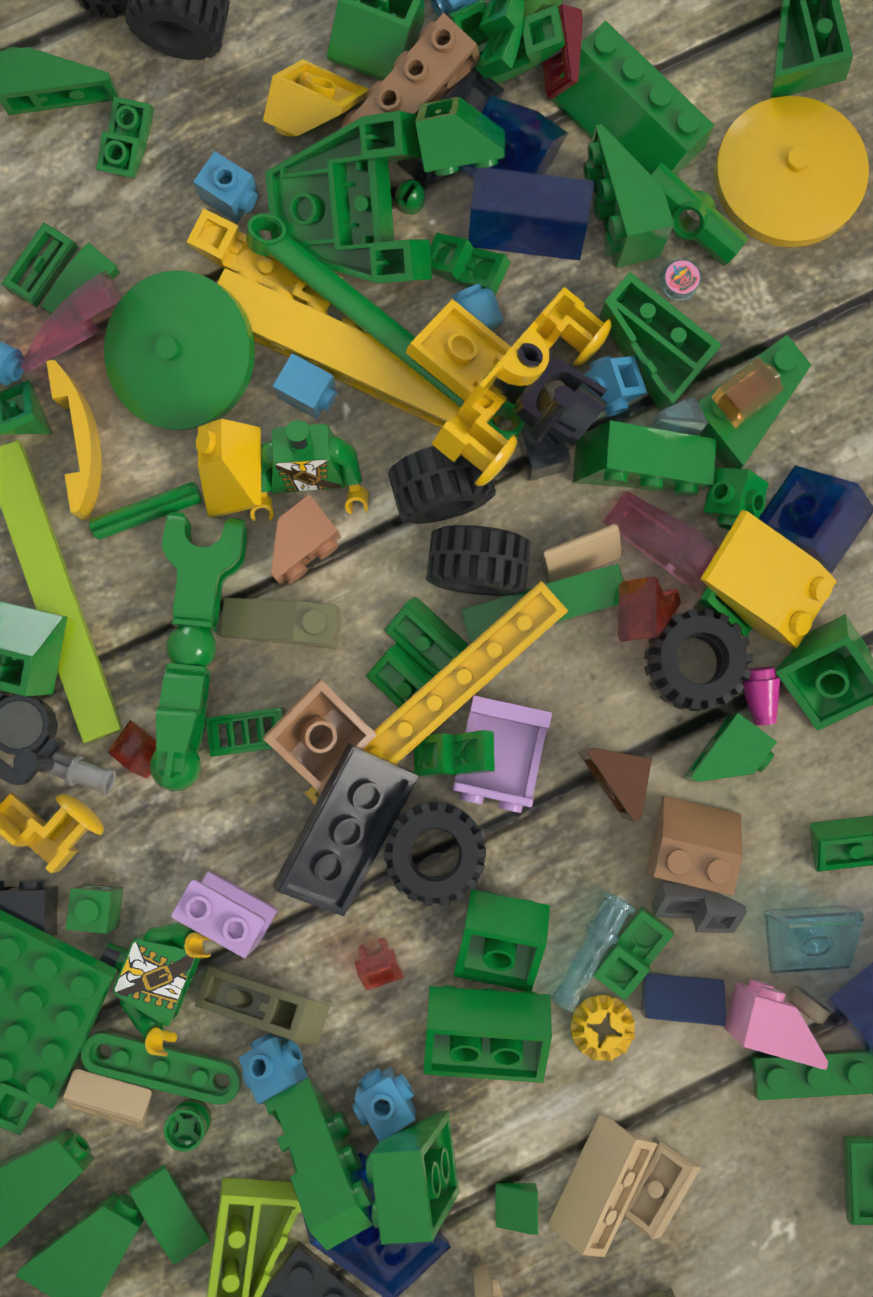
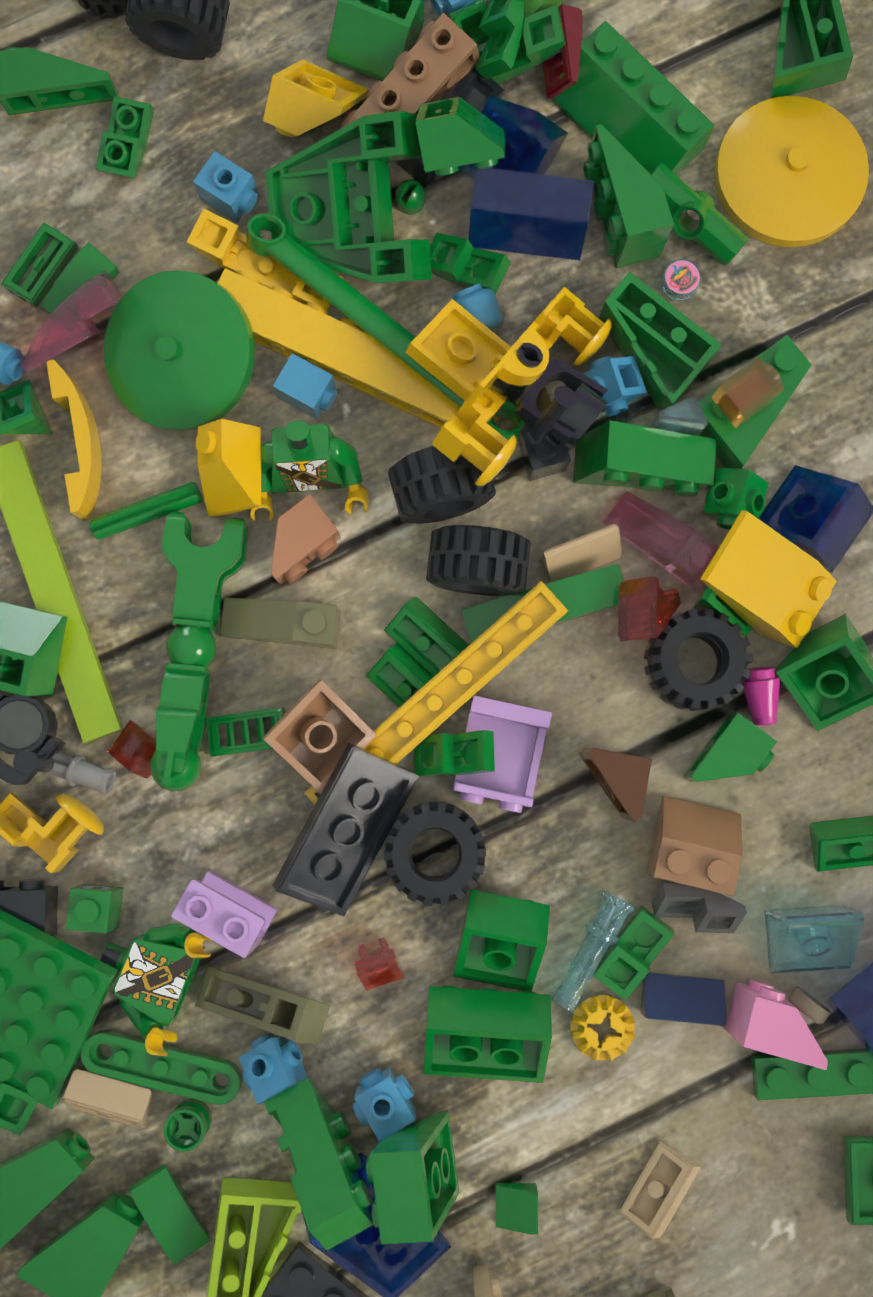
tan panel [548,1115,657,1257] -> none

